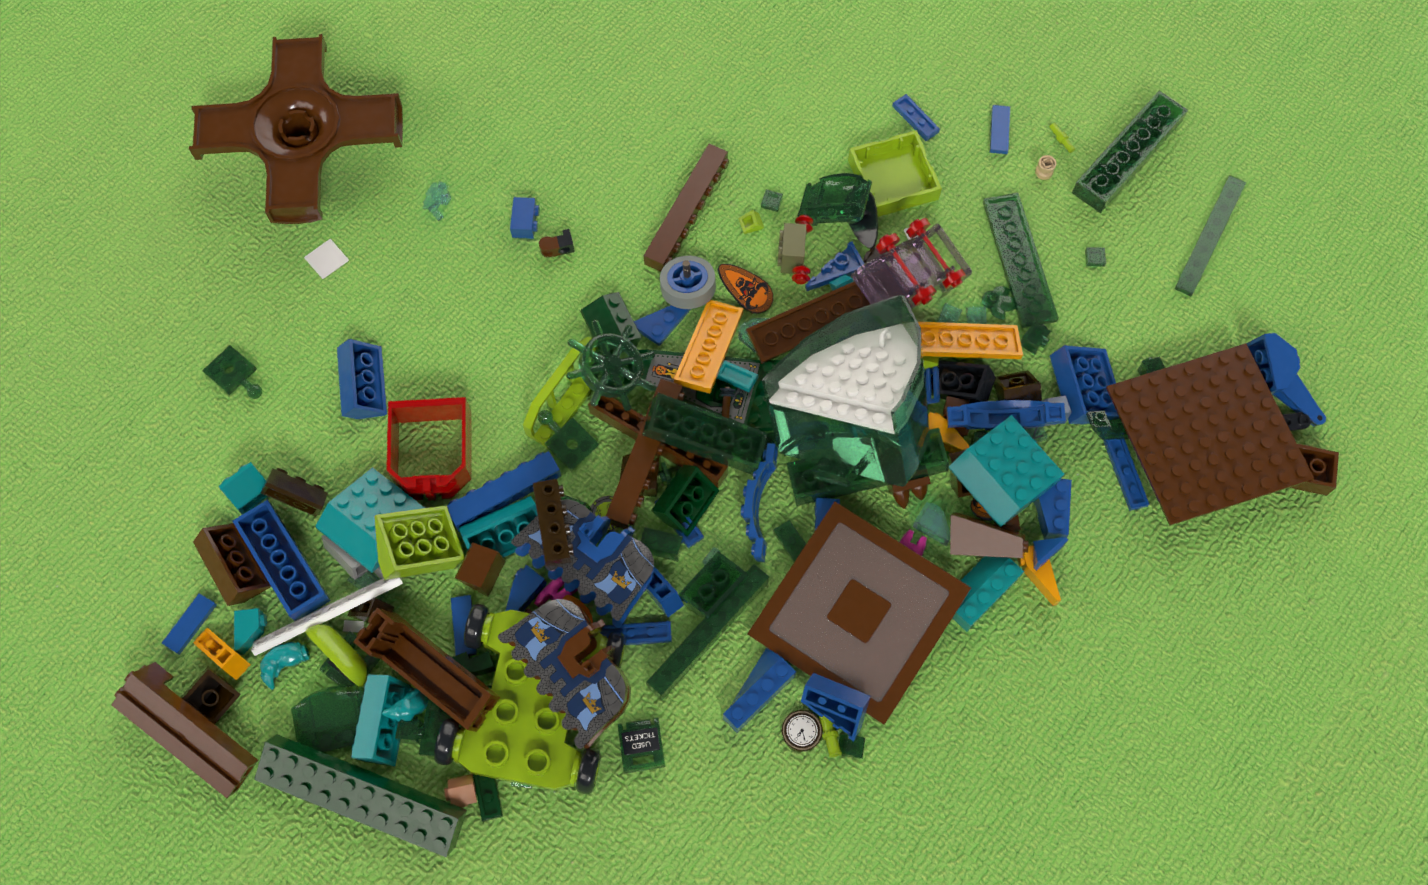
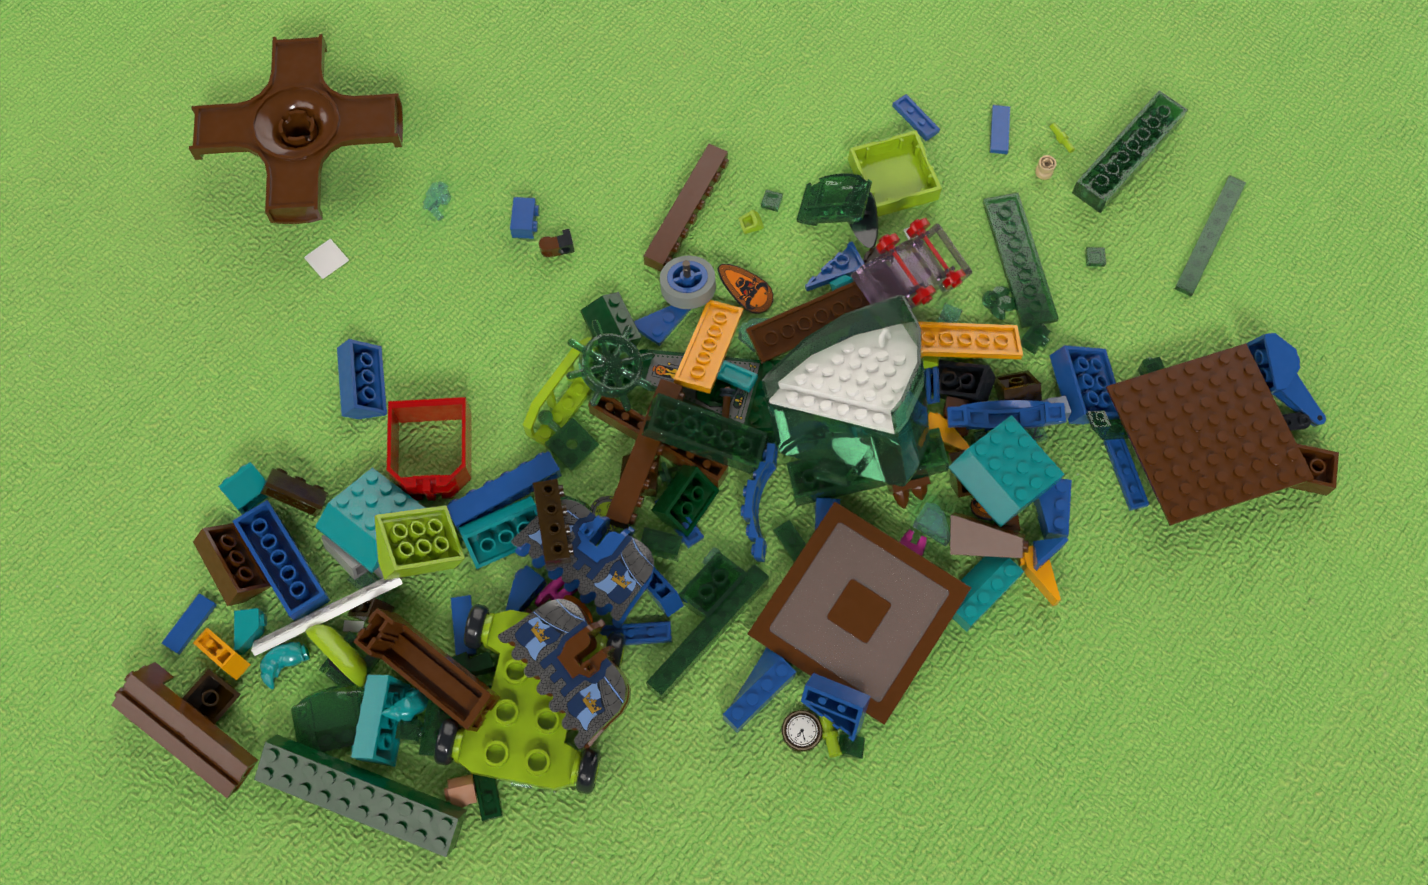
clear green plate [202,345,262,399] -> none
reddish brown slope [455,543,506,597] -> none
container [618,718,665,774] -> none
olive brick [777,215,813,285] -> none
clear light blue slope [966,306,986,324] -> none

